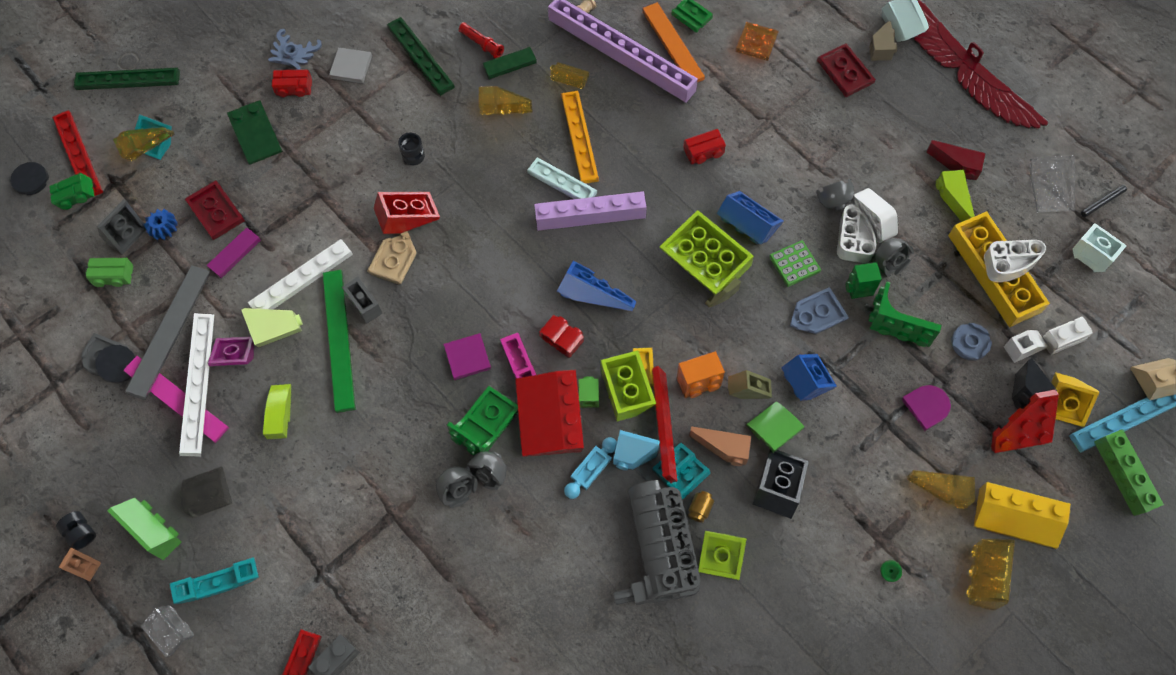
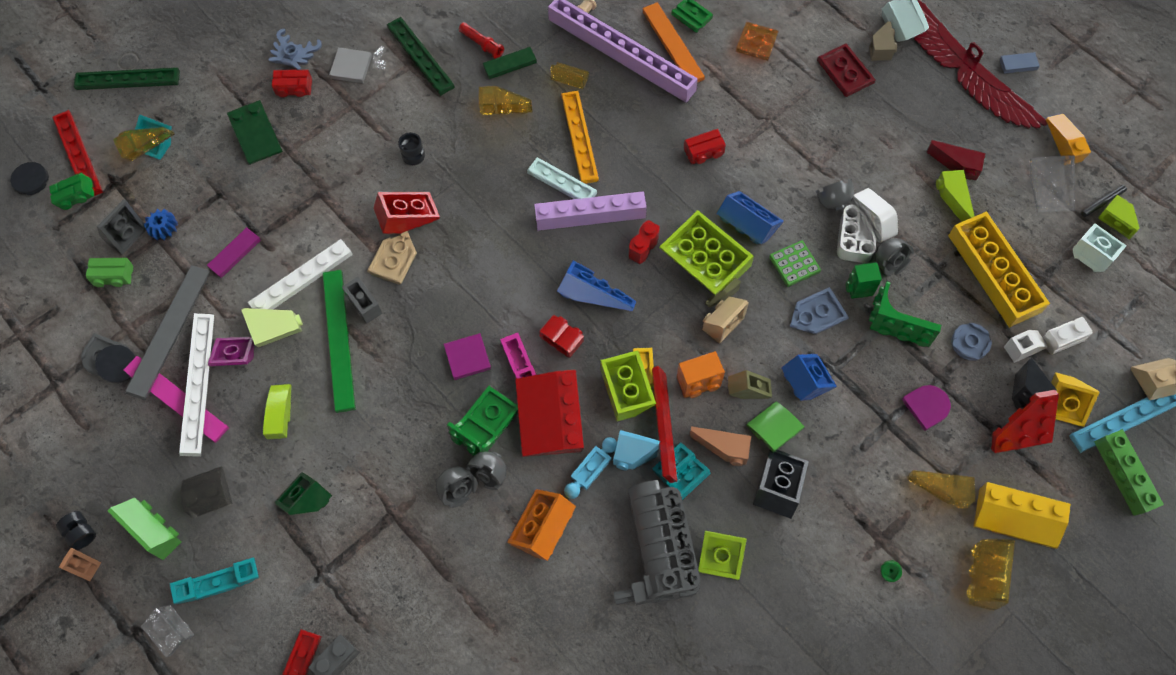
dark red plate [185,180,245,240] -> none
bright green brick [579,376,599,408] -> none
pearl gold brick [688,491,714,523] -> none
white beam [984,240,1046,283] -> none
none -> dark green slope [274,472,332,515]
none -> clear arm [373,46,386,70]
none -> orange slope [507,489,576,561]
none -> red brick [629,220,660,264]
none -> tan slope [702,297,749,344]
none -> sand blue tile [999,52,1040,73]
none -> light orange slope [1046,114,1091,166]
none -> lime slope [1098,195,1140,239]

